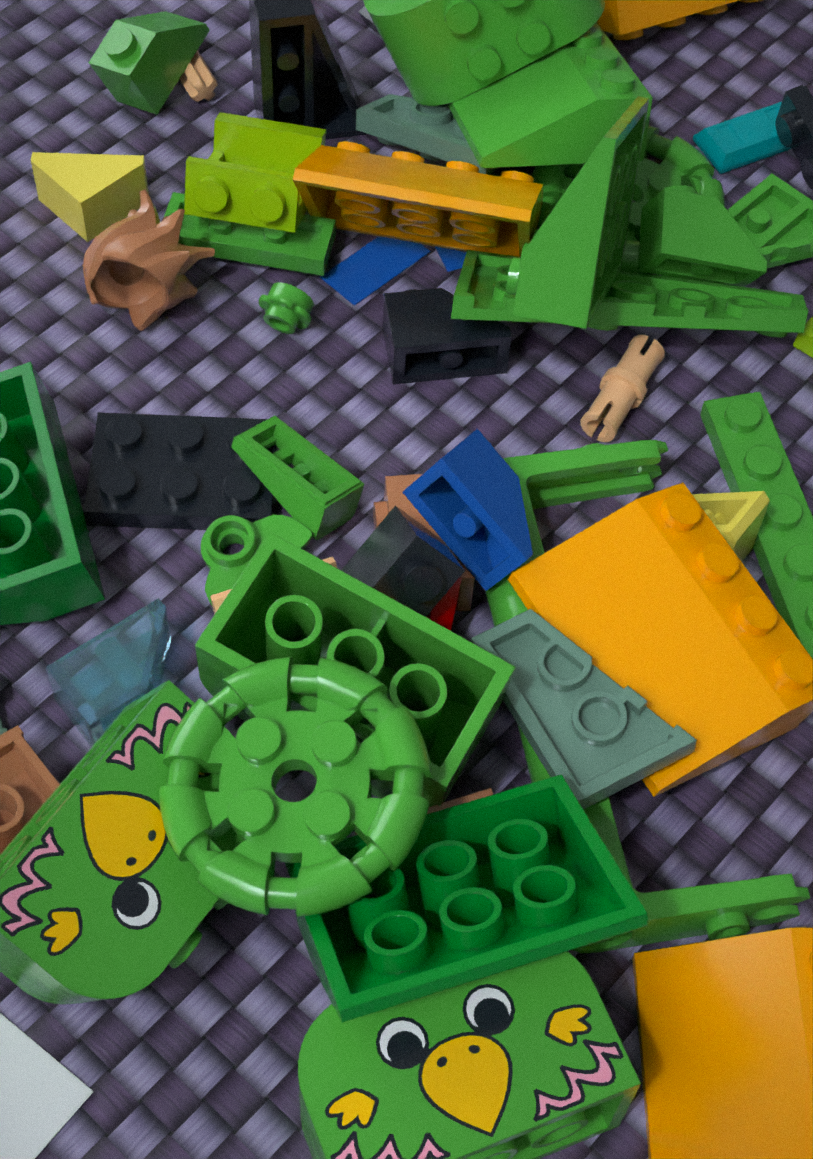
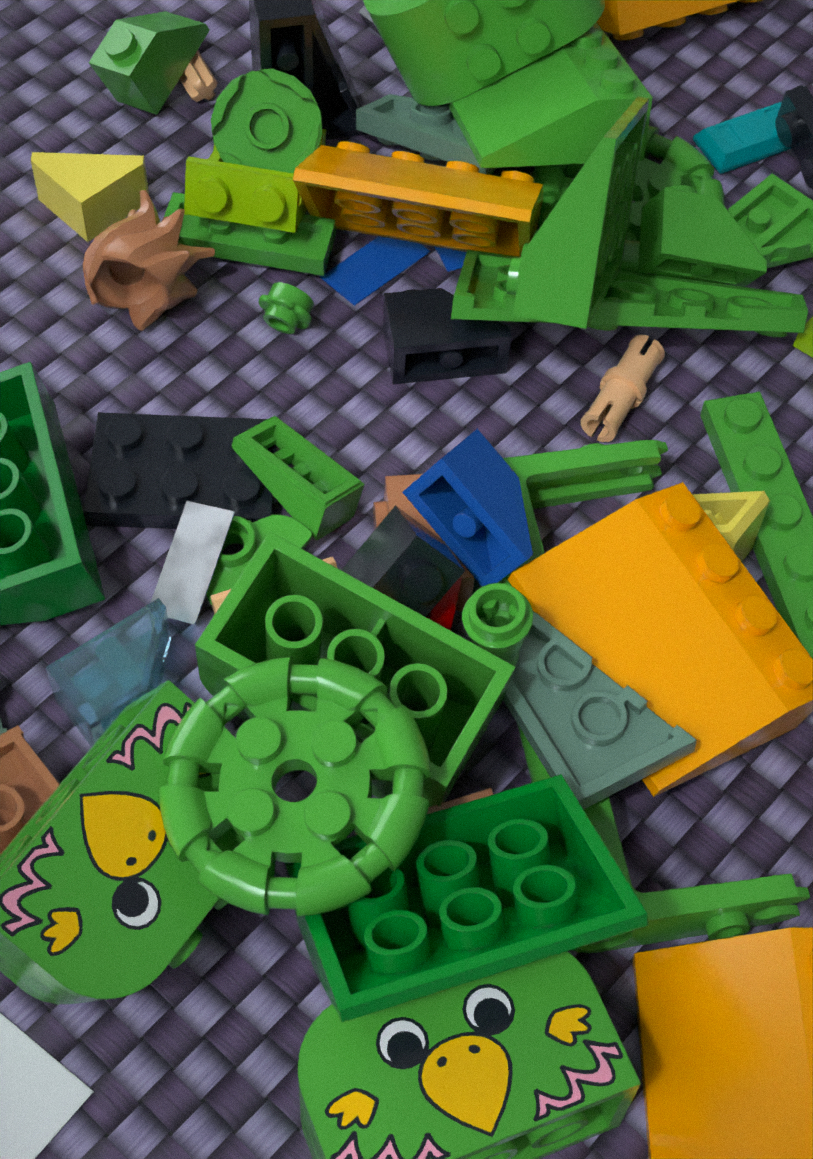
none -> flat silver sticker [147,501,235,625]
none -> bright green tile [211,69,323,174]
none -> bright green cone [462,583,533,666]

